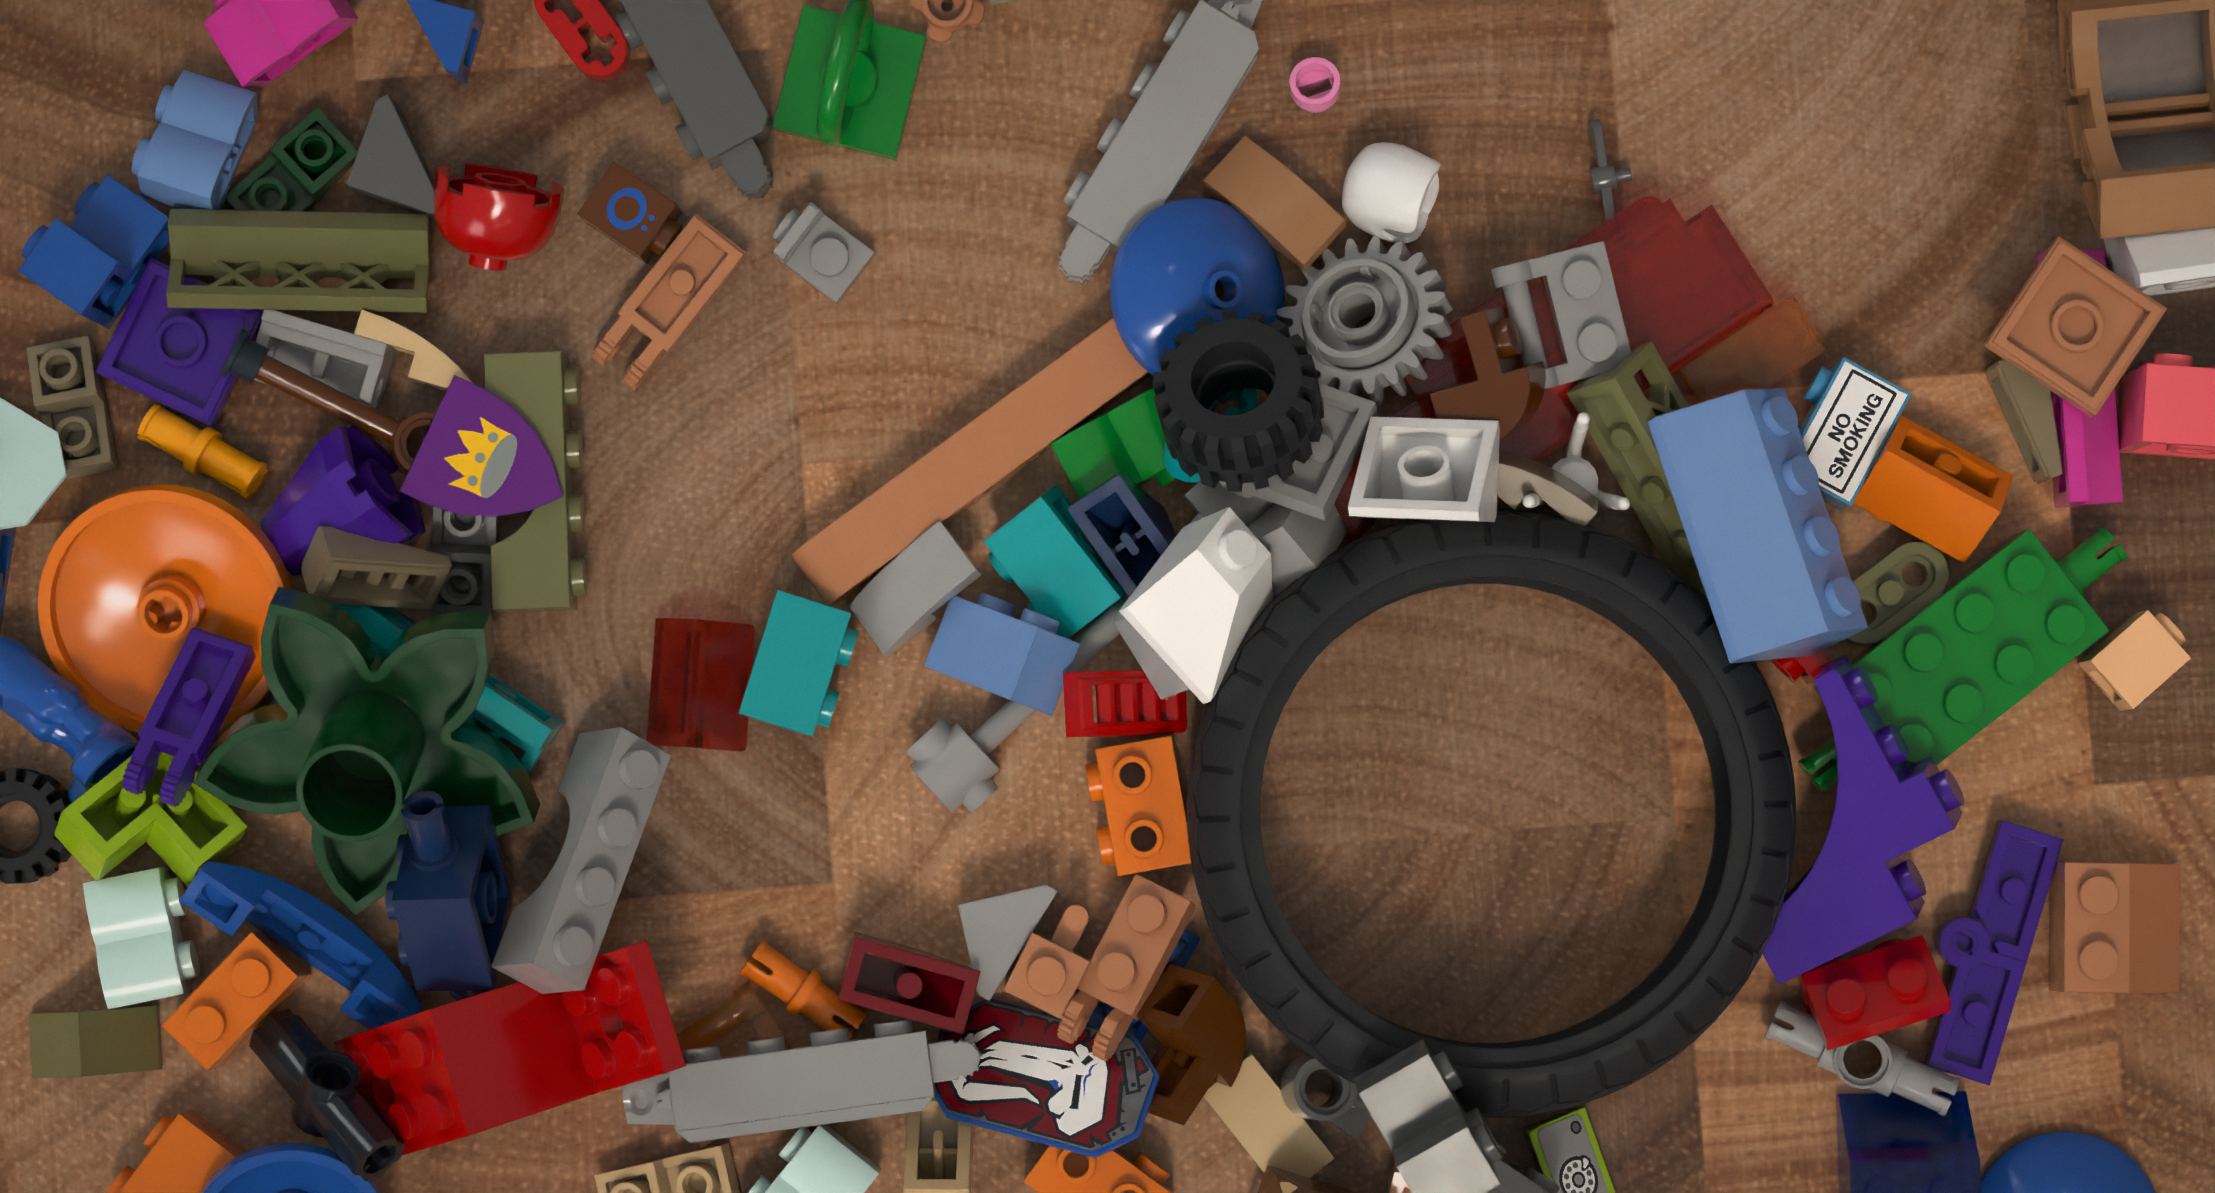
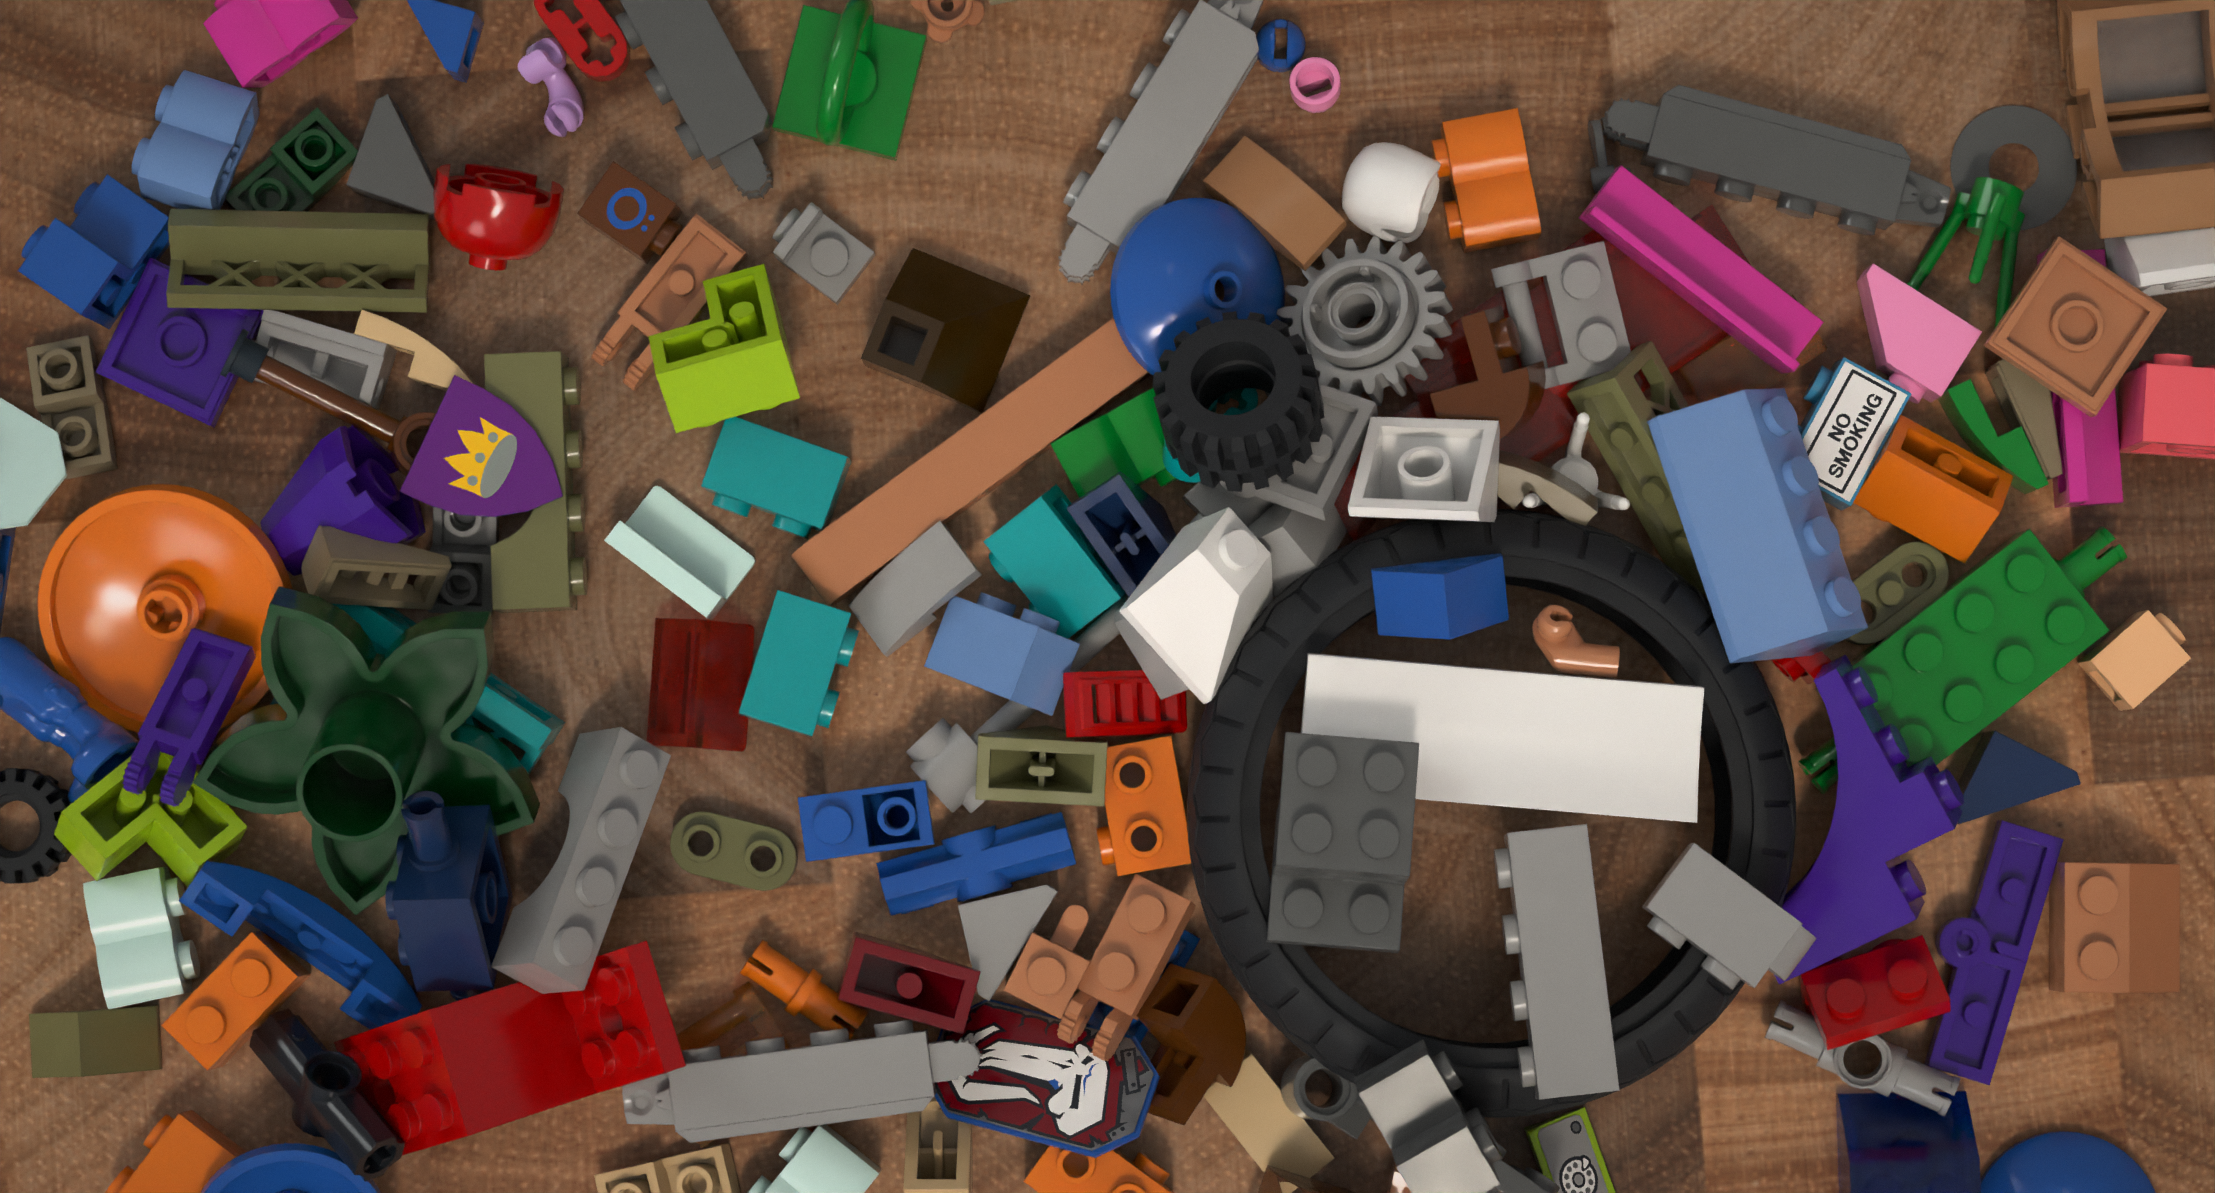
light orange pin [137,403,268,500] -> none
none -> lavender arm [518,37,584,137]
none -> light aqua panel [604,486,756,621]
none -> lime brick [648,264,800,433]
none -> olive plate [670,811,798,891]
none -> teal brick [701,417,852,539]
none -> blue slope [798,780,935,862]
none -> dark brown slope [861,248,1031,413]
none -> blue piece [876,812,1077,916]
none -> olive slope [975,725,1108,806]
none -> blue hinge [1256,19,1306,72]
none -> dark grey bracket [1266,732,1419,953]
none -> white arch [1301,653,1704,823]
none -> blue slope [1371,553,1509,640]
none -> orange brick [1431,108,1541,253]
none -> light grey brick [1494,824,1620,1100]
none -> nougat arm [1532,604,1620,679]
none -> dark pink panel [1579,165,1824,374]
none -> dark grey hinge [1600,85,1951,235]
none -> light grey hinge [1642,843,1816,990]
none -> bright pink slope [1857,263,1982,404]
none -> green plant [1907,177,2025,329]
none -> green slope [1938,379,2049,494]
none -> dark grey piece [1951,105,2077,231]
none -> dark blue slope [1957,731,2081,824]

